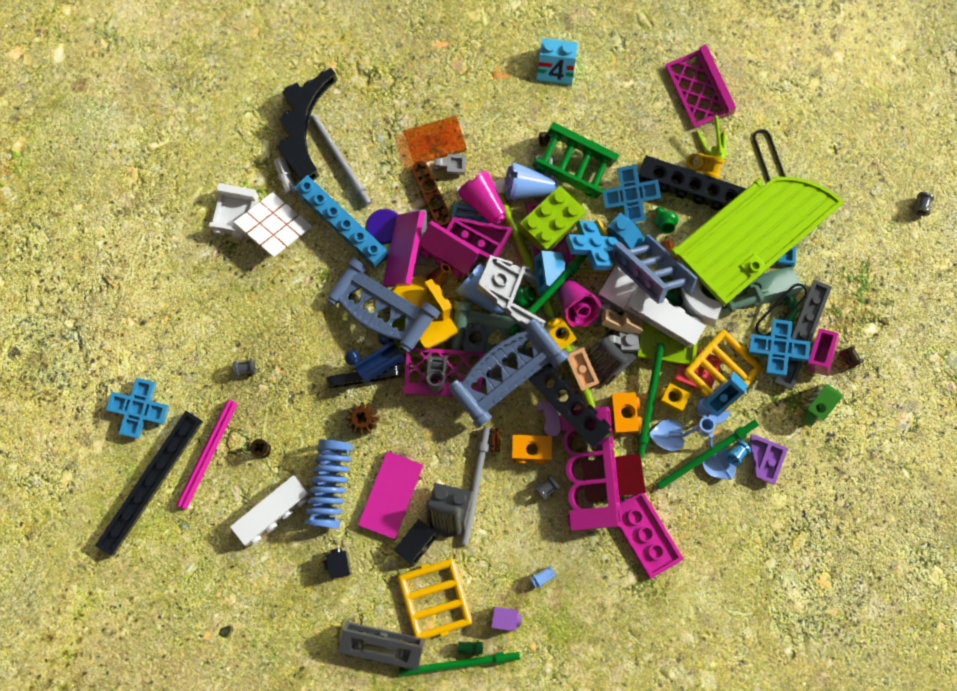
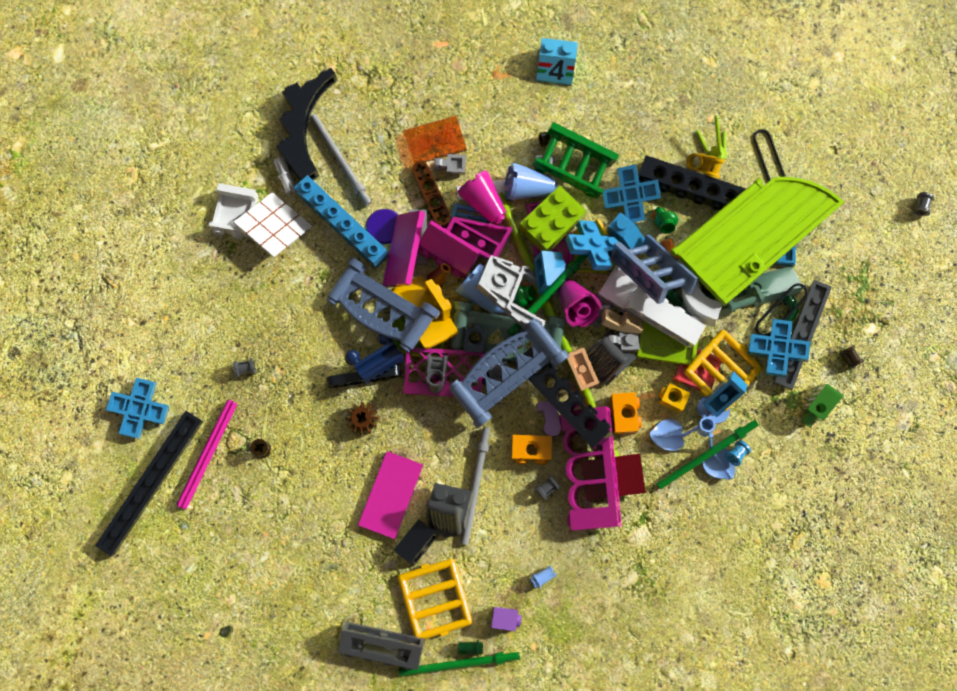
white brick [230,475,311,546] -> none
medium blue piece [303,439,354,529] -> none
black brick [324,547,352,579] -> none
reddish brown piece [490,428,501,452] -> none
yellow brick [545,317,577,350] -> none
dark pink tile [618,493,684,579] -> none
green bar [636,343,665,459] -> none
dark pink fence [665,44,736,129] -> none
medium lavender wing [750,434,788,485] -> none
dark pink piece [808,328,839,376] -> none

